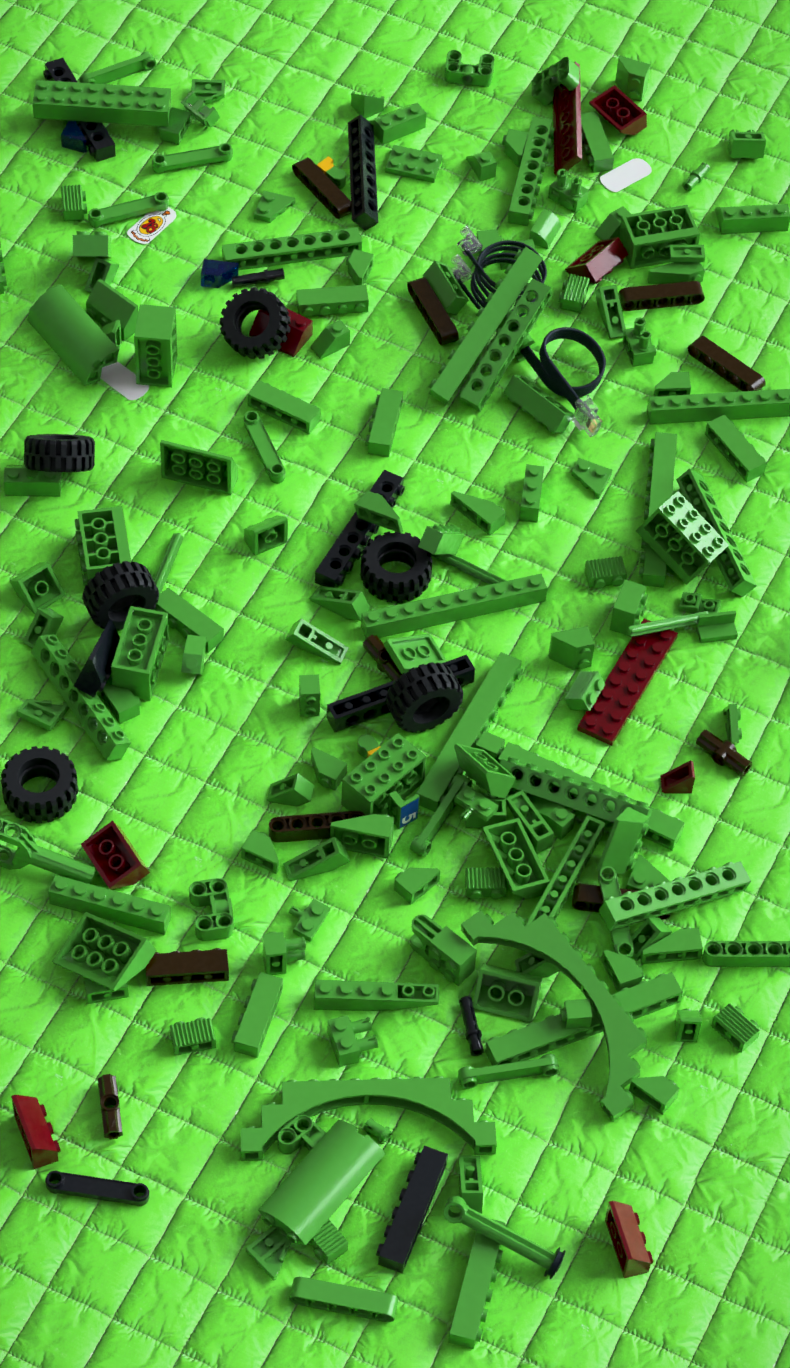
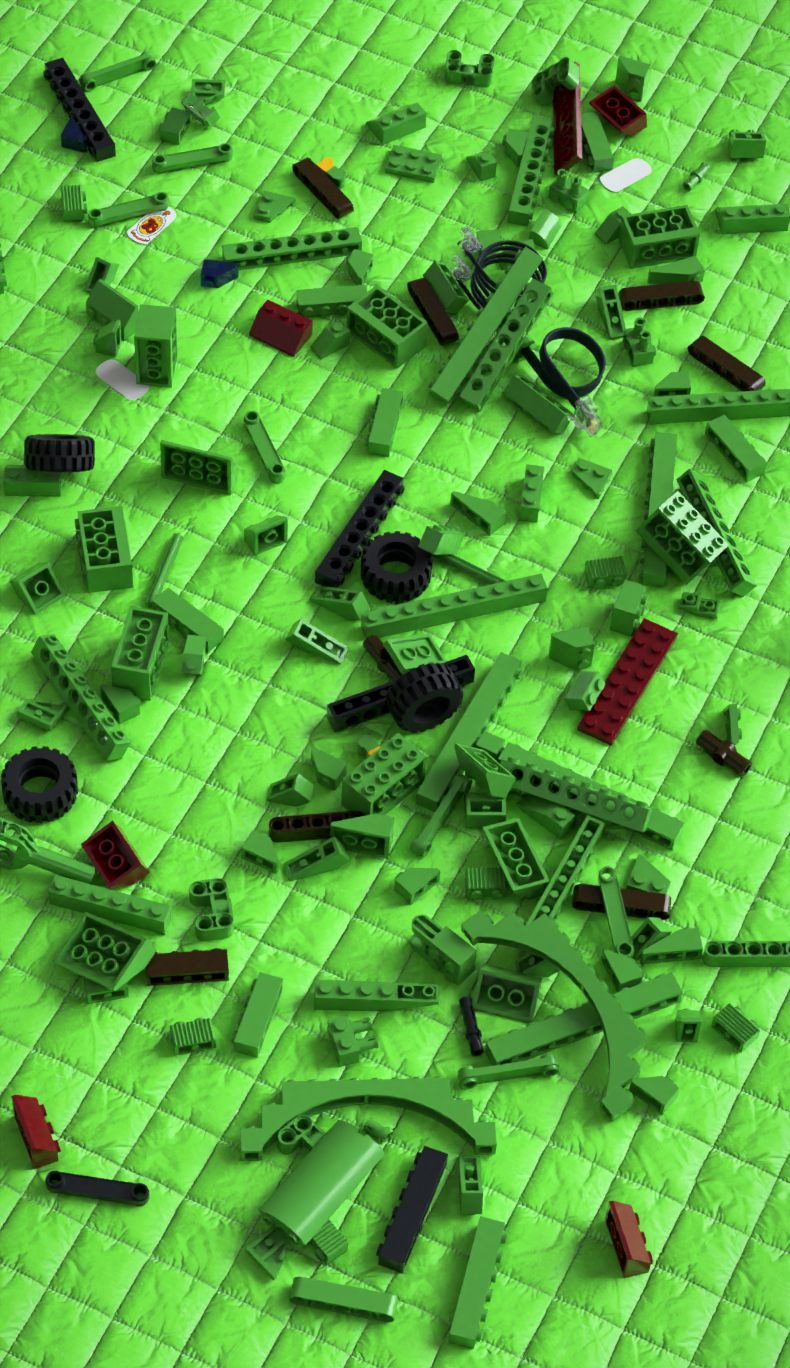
bright green slope [23,608,64,648] -> none
bright green cylinder [27,284,119,386] -> none
bright green brick [32,80,171,127] -> none
bright green brick [73,231,112,257] -> none
black slope [73,620,120,697] -> none
black tyre [83,561,159,630] -> none
dark brown piece [98,1074,123,1140] -> none
black tyre [220,287,291,359] -> none
black pin [231,268,285,288] -> none
bright green brick [248,380,321,434] -> none
bright green brick [263,931,306,975] -> none
bright green plate [289,899,331,942] -> none
bright green brick [299,674,320,717] -> none
black brick [348,115,378,231] -> none
bright green slope [351,91,384,119] -> none
bright green slope [354,491,403,533] -> none
panel [387,791,420,829] -> none
bright green piece [444,1196,565,1280] -> none
bright green plate [454,785,499,822] -> none
bright green slope [506,790,554,854] -> none
bright green brick [558,274,590,313] -> none
bright green brick [560,999,592,1029] -> none
slope [565,237,629,284] -> none
bright green slope [596,807,650,874] -> none
bright green brick [599,861,751,931] -> none
bright green axle [627,611,709,637] -> none
dark red slope [660,760,695,793] -> none
bright green plate [669,244,705,262] -> none
bright green panel [696,611,738,643] -> none
none -> bright green brick [347,285,428,369]

